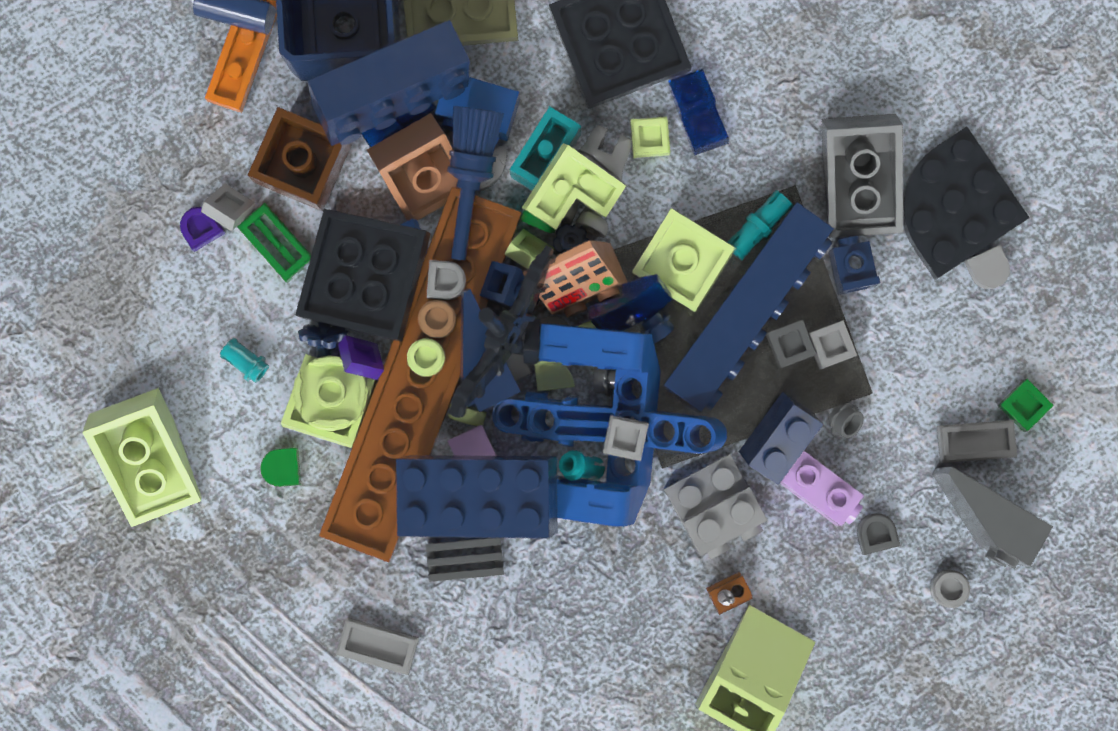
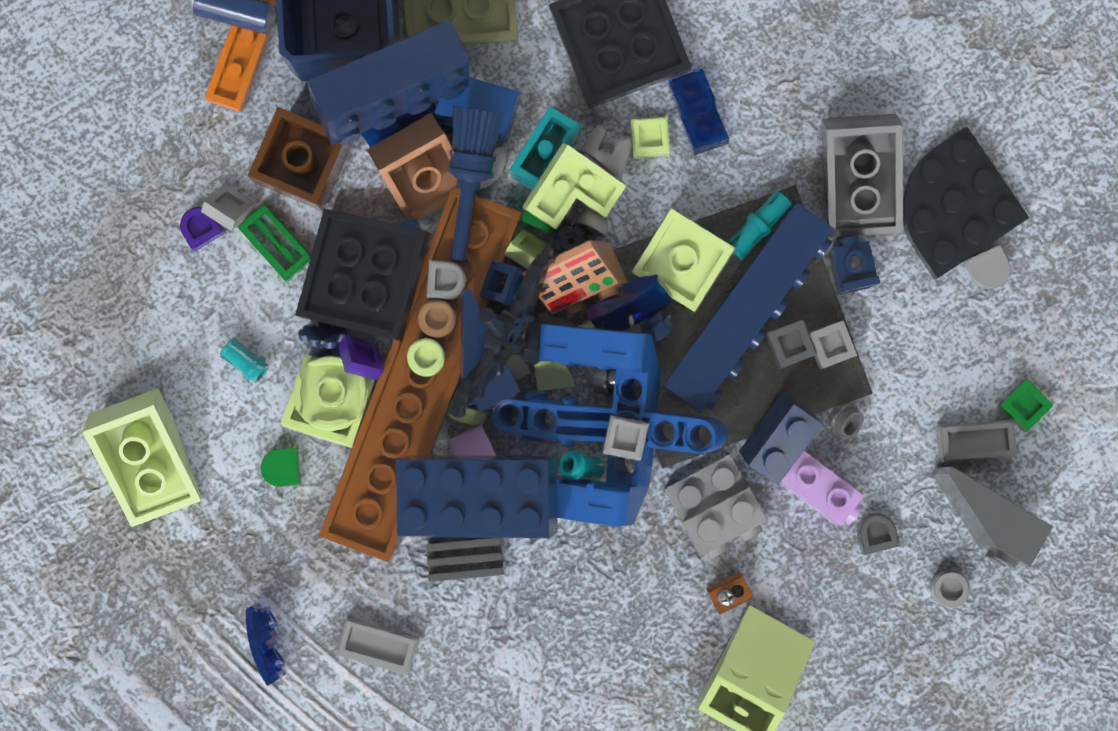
none -> clear blue slope [246,603,286,686]

